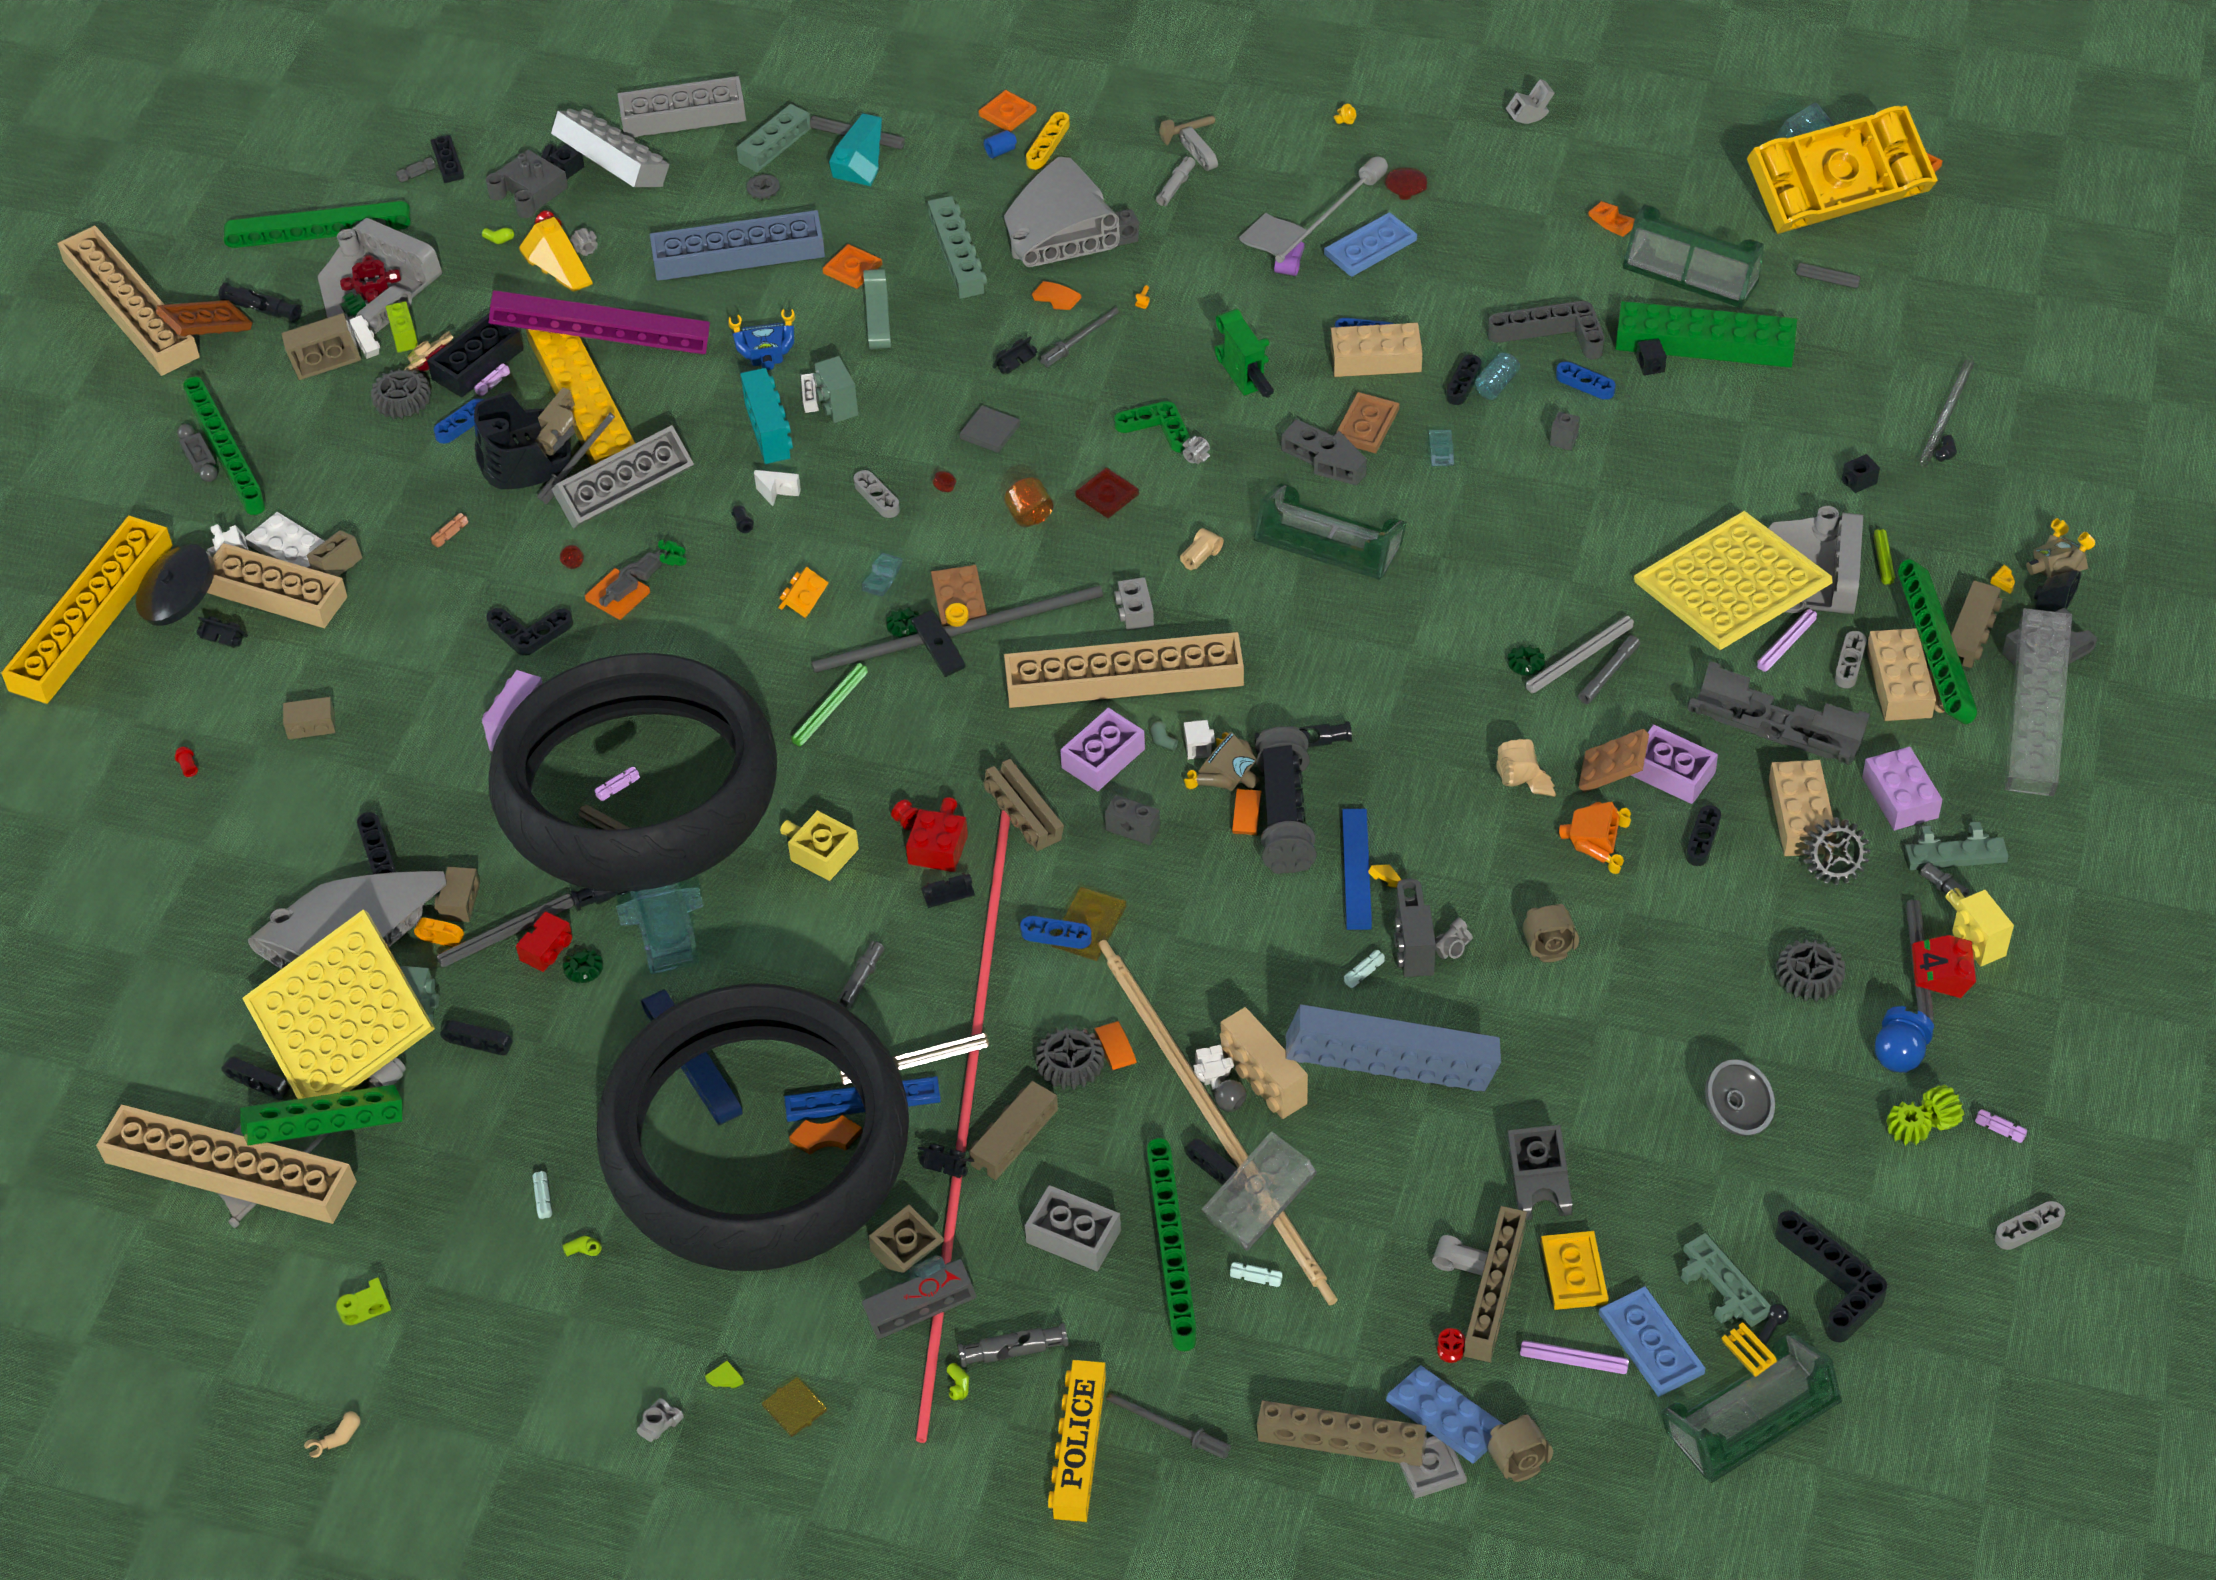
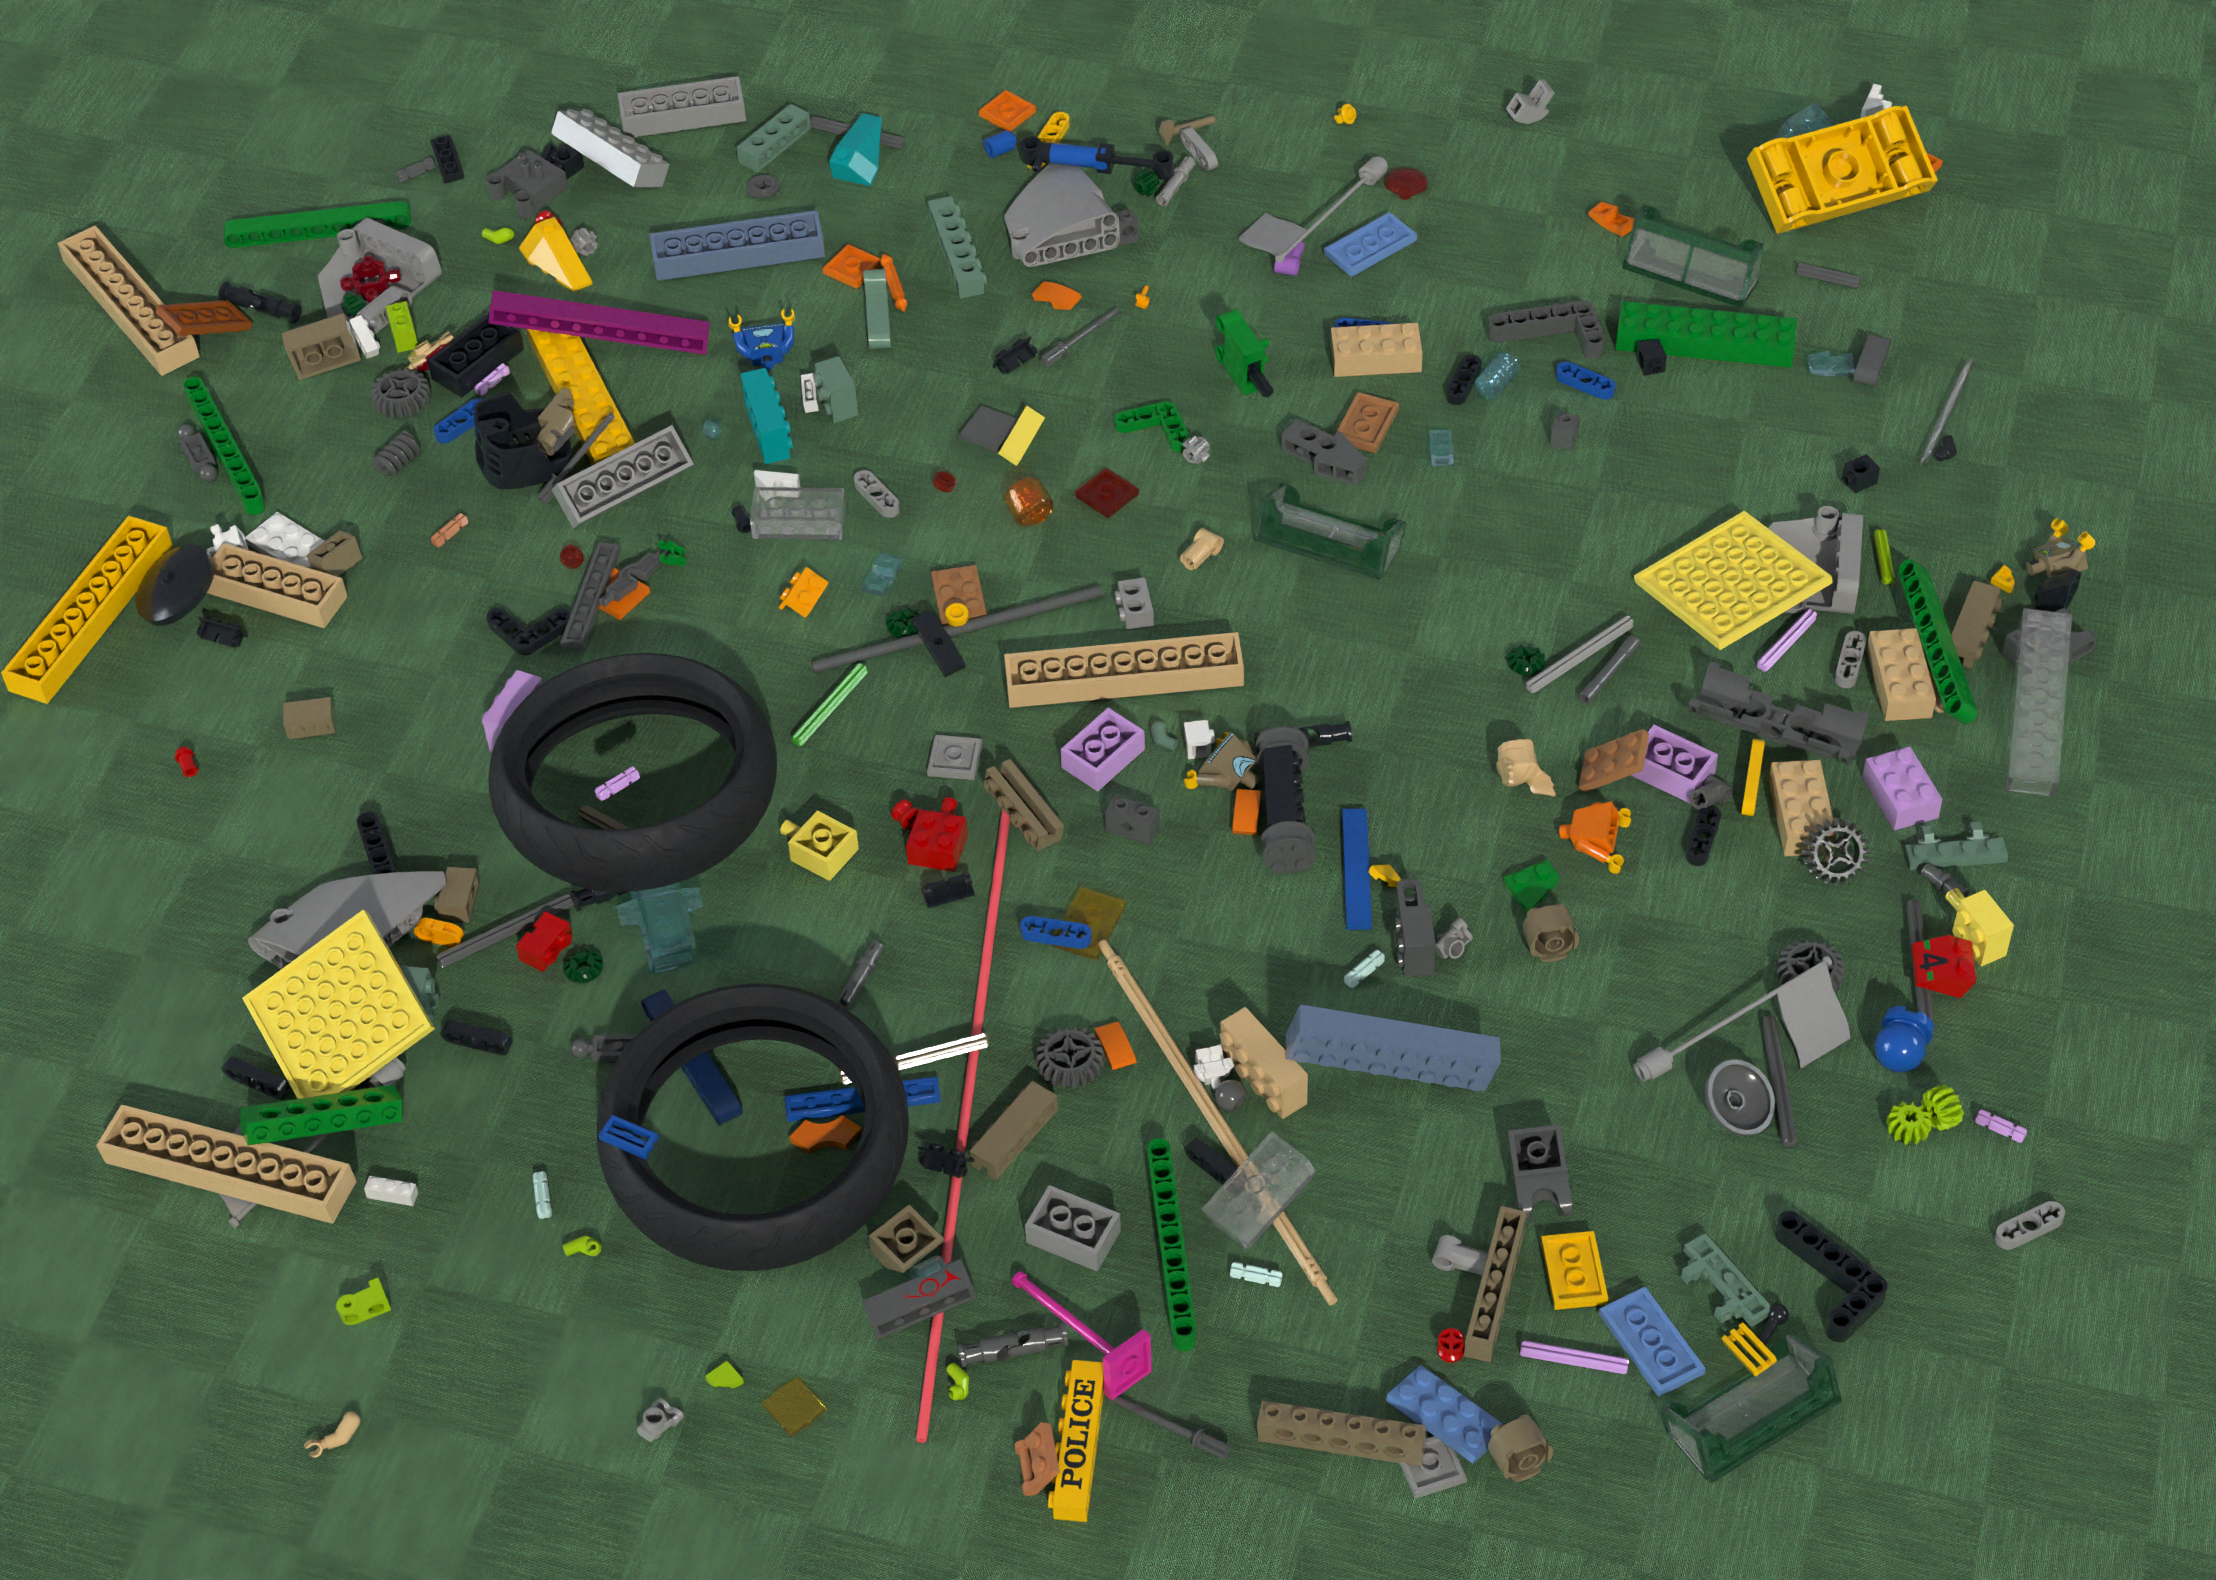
none -> white piece [364,1176,418,1206]
none -> dark grey piece [372,430,420,477]
none -> dark grey tile [560,542,621,650]
none -> dark grey plate [570,1035,636,1062]
none -> blue tile [599,1115,659,1160]
none -> clear light blue bush [703,419,721,440]
none -> clear brick [750,487,847,540]
none -> orange wheel [880,253,908,312]
none -> light grey tile [927,735,982,780]
none -> light yellow tile [998,406,1045,466]
none -> dark pink tile [1012,1271,1152,1400]
none -> nougat plate [1014,1422,1060,1496]
none -> black piece [1021,136,1174,180]
none -> dark green gear [1134,169,1160,197]
none -> green wing [1504,859,1560,914]
none -> light grey flag [1633,956,1850,1082]
none -> dark grey piece [1689,775,1733,810]
none -> yellow beam [1741,739,1765,817]
none -> dark grey axle [1762,1016,1797,1148]
none -> clear light blue slope [1807,351,1855,377]
none -> dark grey beam [1853,334,1891,387]
none -> white slope [1861,84,1892,118]

